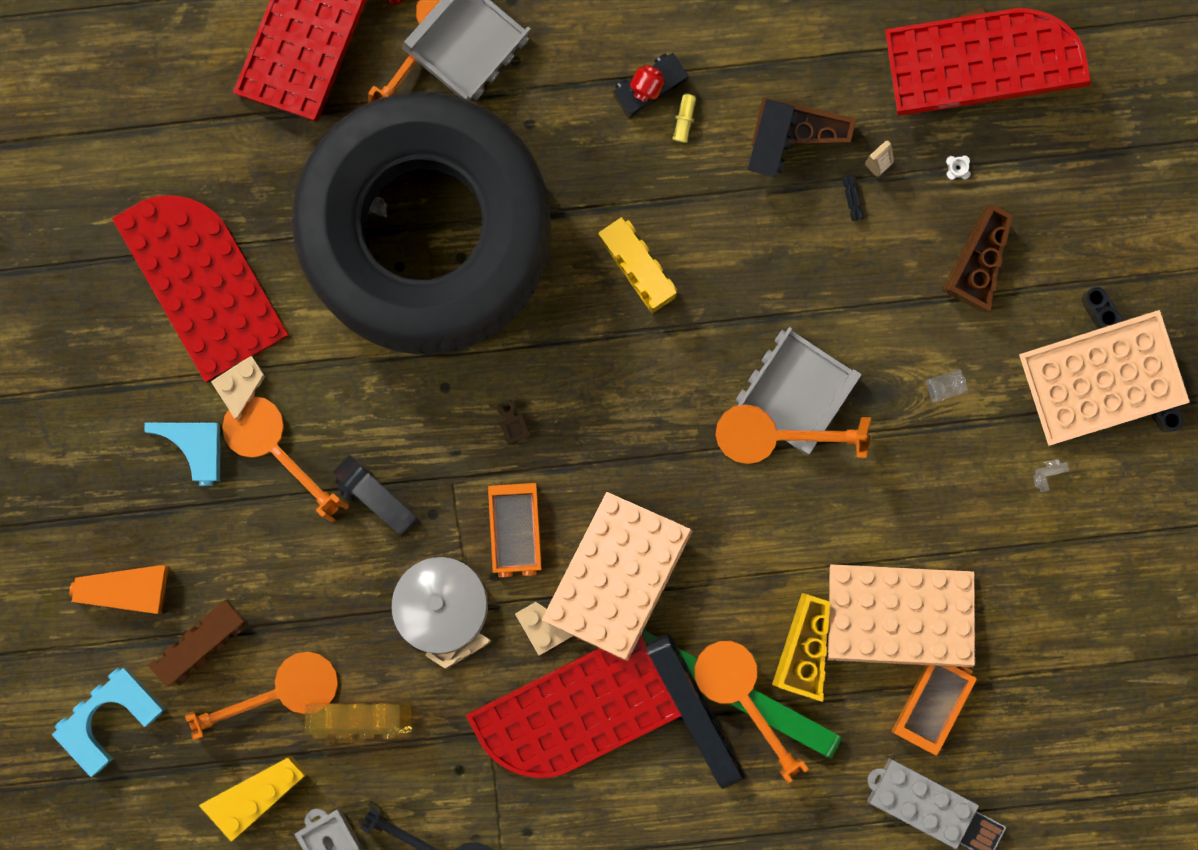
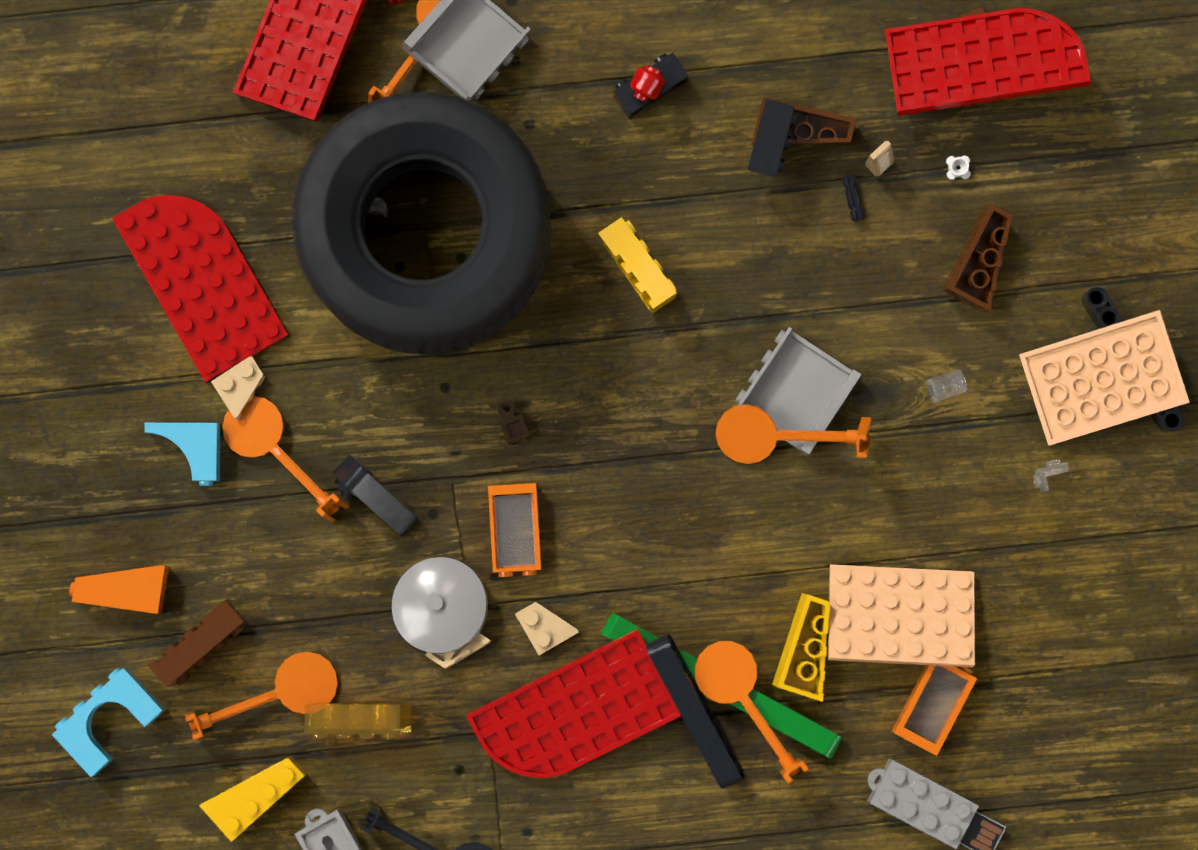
light nougat plate [542,492,692,661] -> none
light yellow axle [672,94,696,143] -> none

